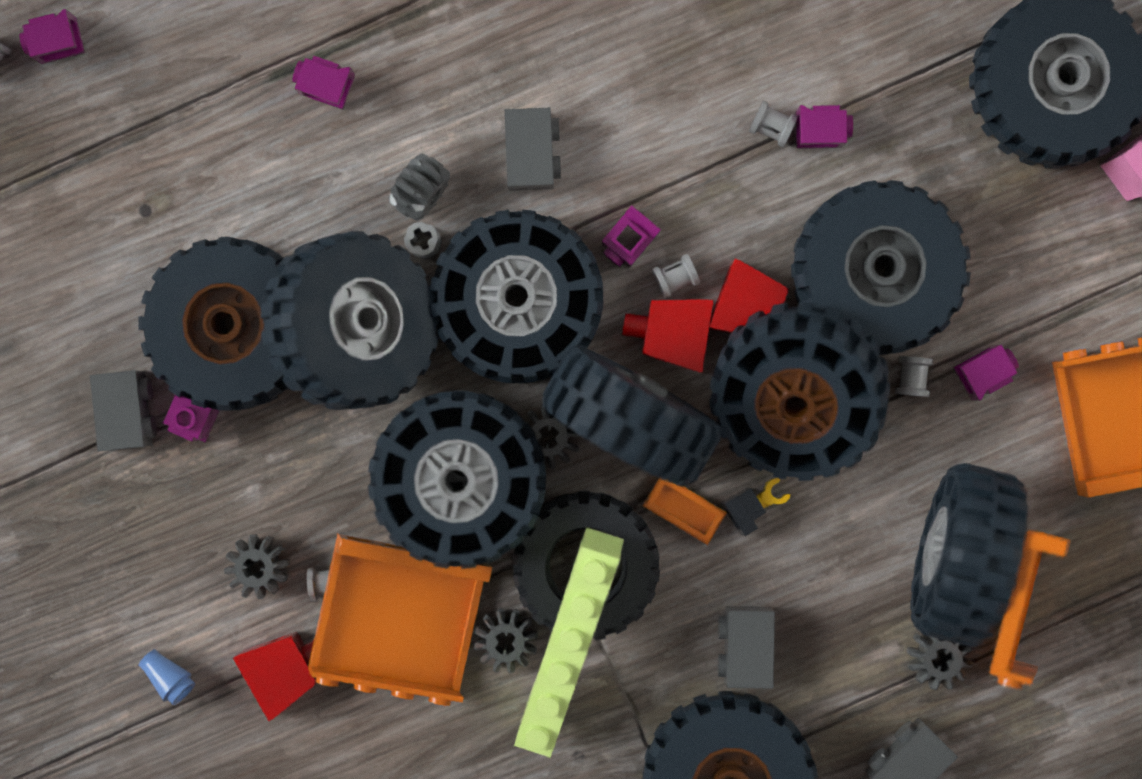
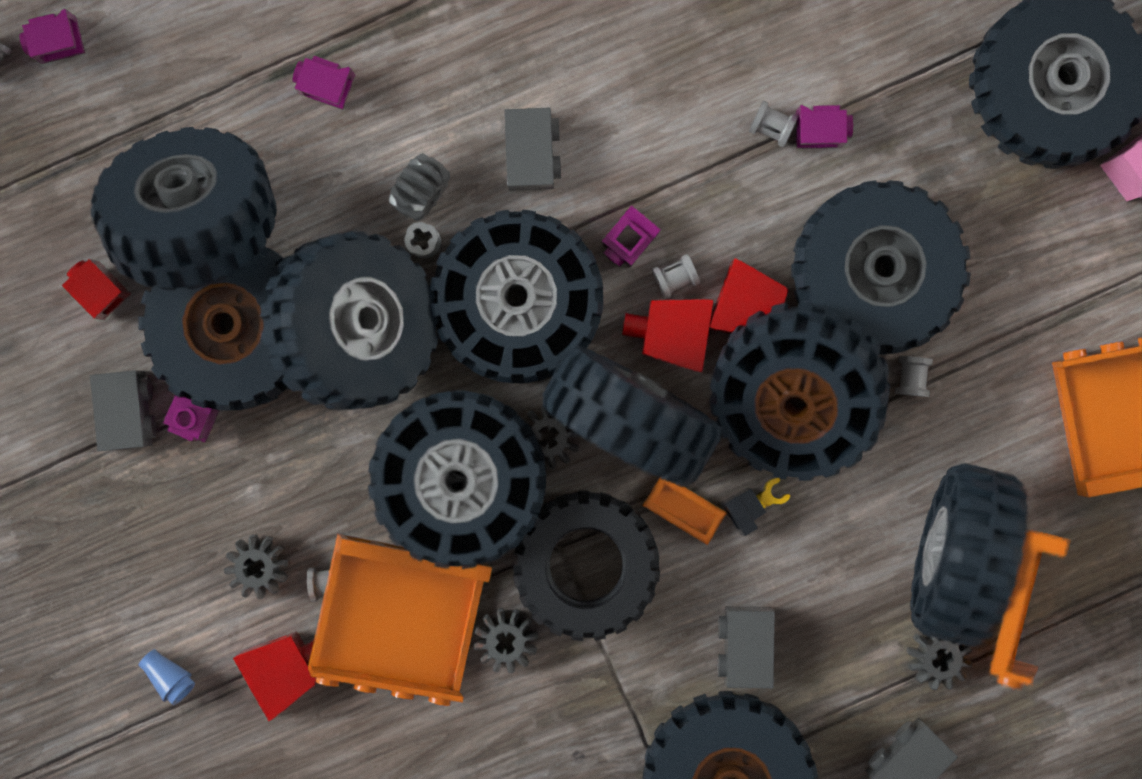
yellowish green arch [514,527,624,758] -> none
magenta window [953,345,1019,401] -> none
none -> red brick [61,259,131,320]
none -> black wheel [90,127,277,290]

